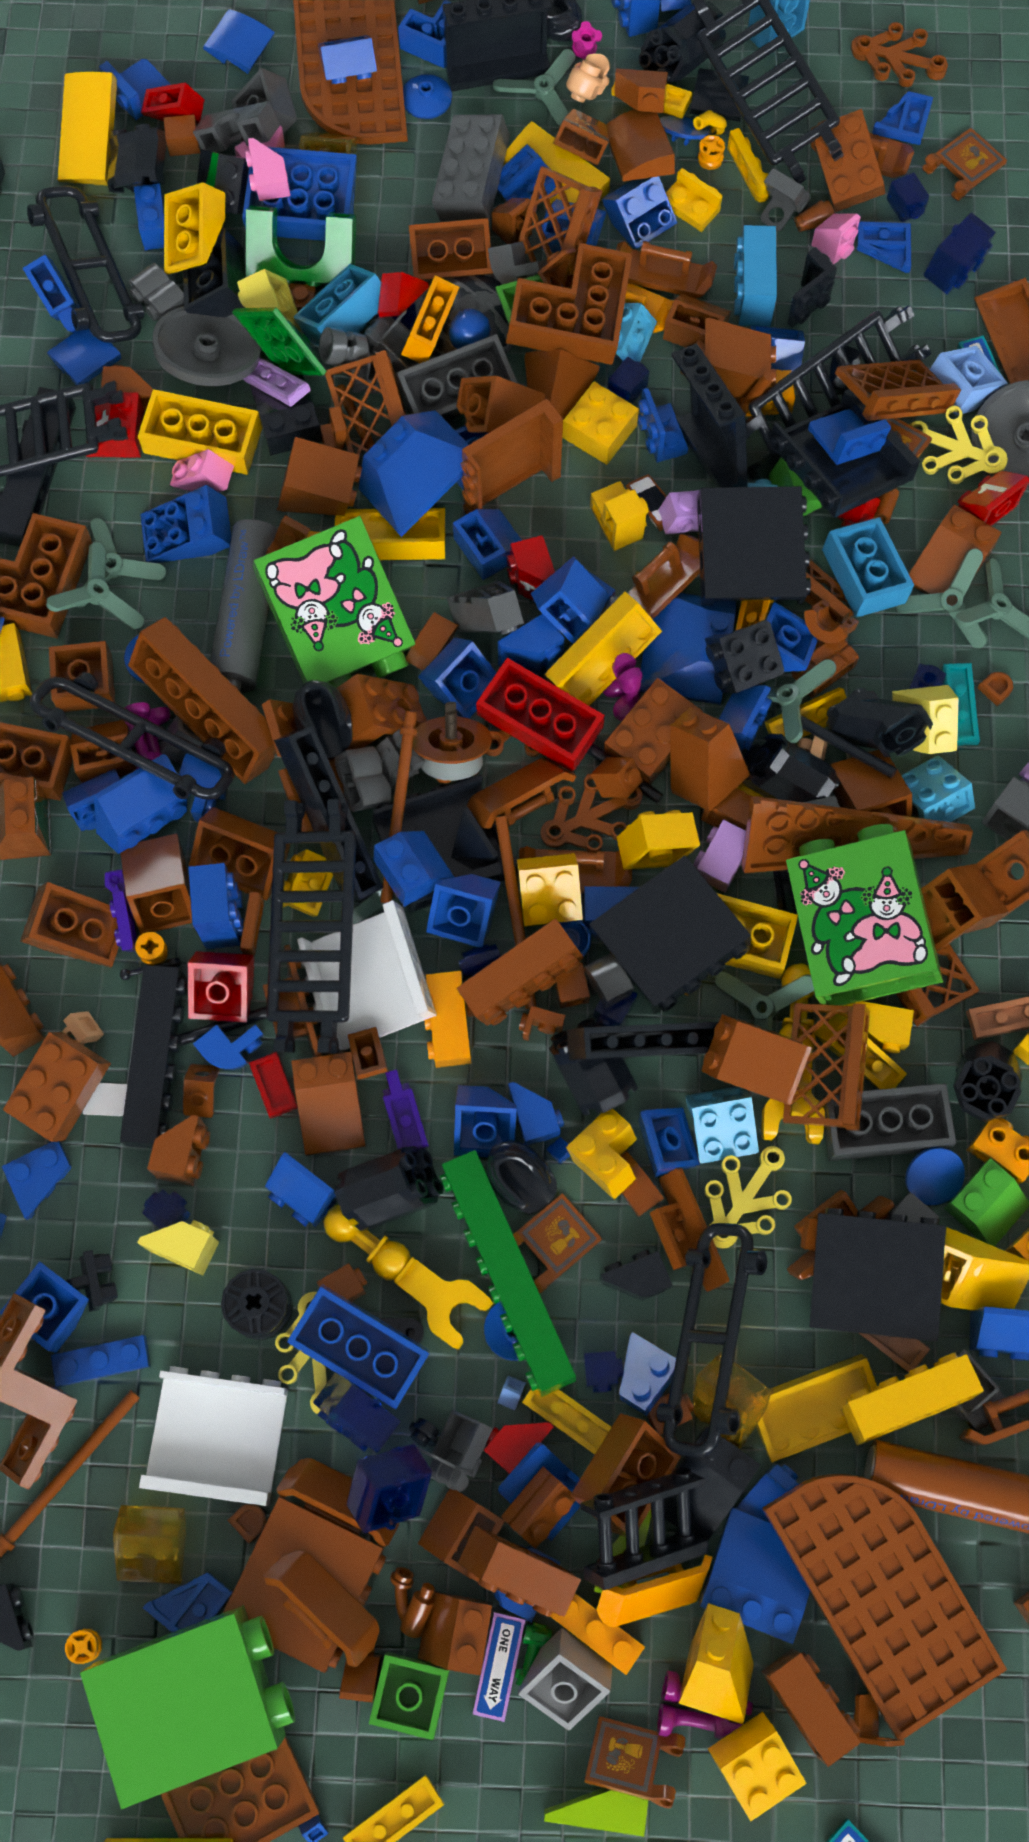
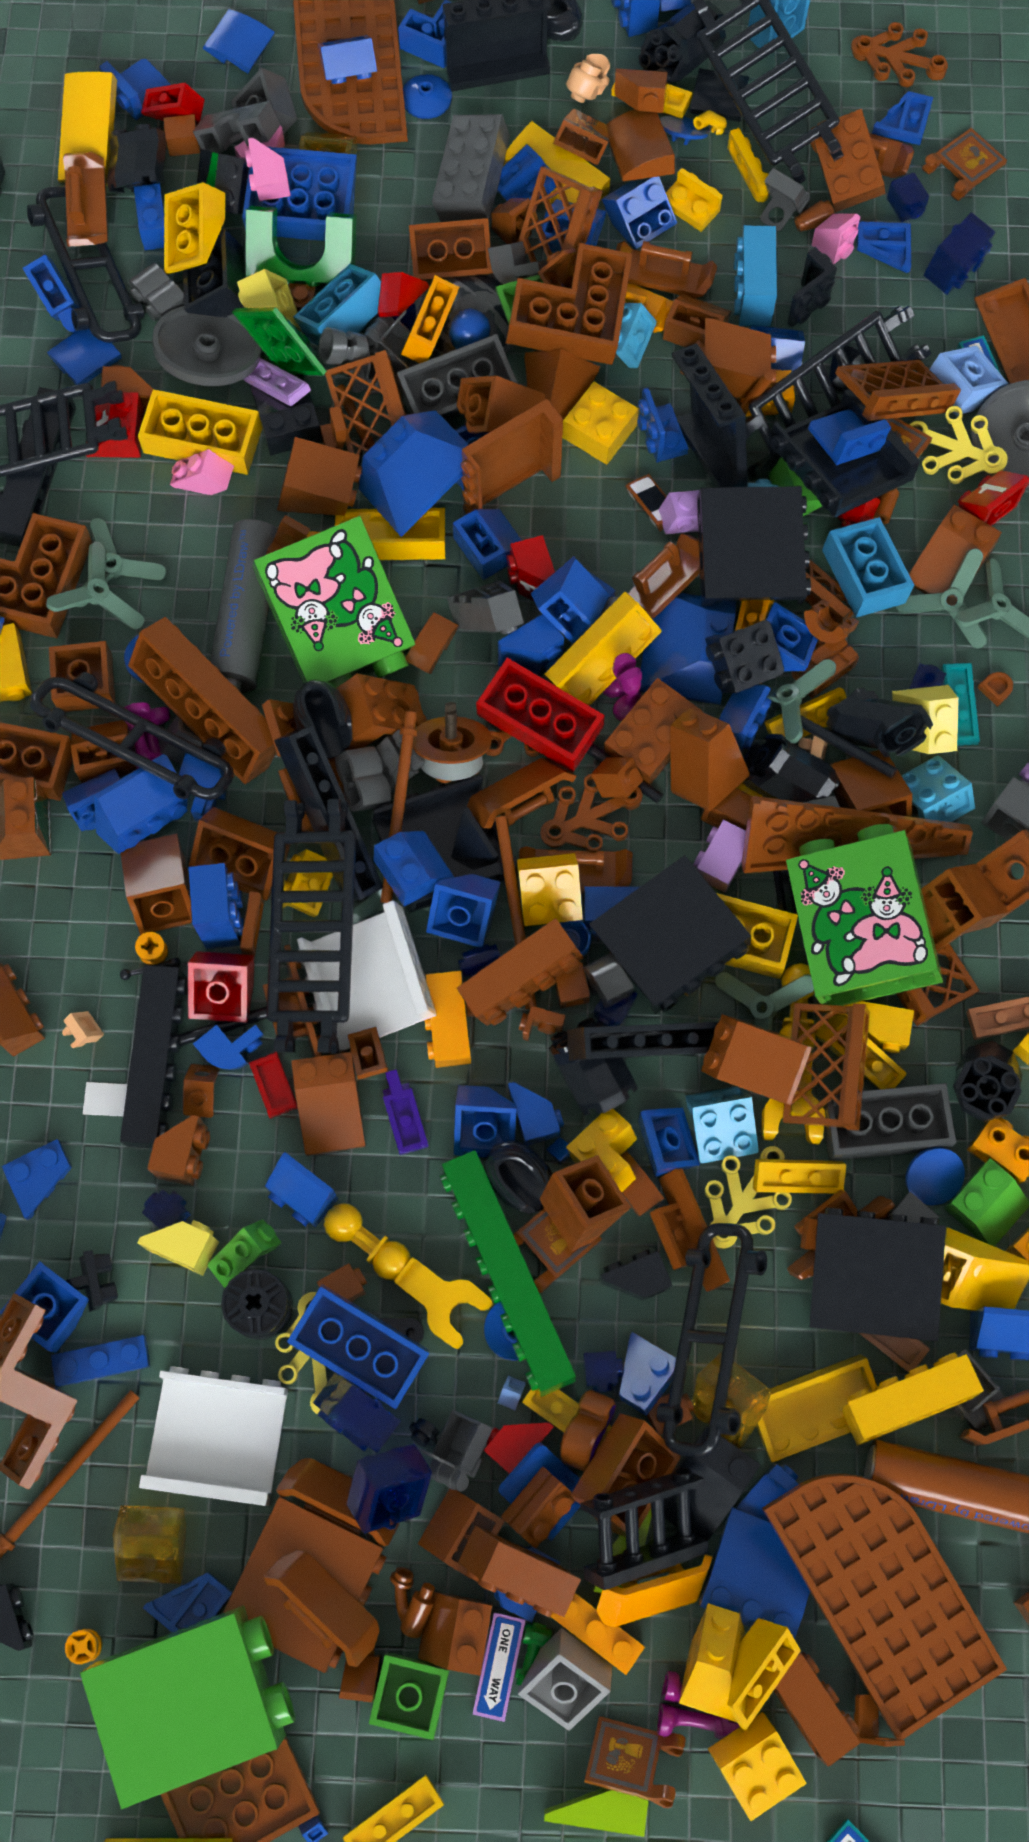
dark orange brick [3,1032,111,1142] -> none
dark orange slope [20,882,119,968] -> none
dark purple hinge [105,870,138,952] -> none
blue slope [140,485,231,563] -> none
dark orange tile [227,1504,267,1544] -> none
black brick [334,1146,444,1231] -> none
blue slope [418,637,496,718] -> none
sand green piece [493,49,575,127] -> none
dark pink brick [572,21,602,59] -> none
yellow brick [590,481,649,551] -> none
clear blue brick [608,357,649,404] -> none
yellow brick [616,810,700,870] -> none
light orange wheel [698,135,725,170] -> none
none -> dark orange piece [63,151,108,247]
none -> bright green bracket [208,1219,282,1288]
none -> dark orange slope [539,1155,631,1252]
none -> dark orange animal [560,1389,616,1472]
none -> yellow slope [727,1618,801,1730]
none -> yellow plate [753,1159,846,1194]

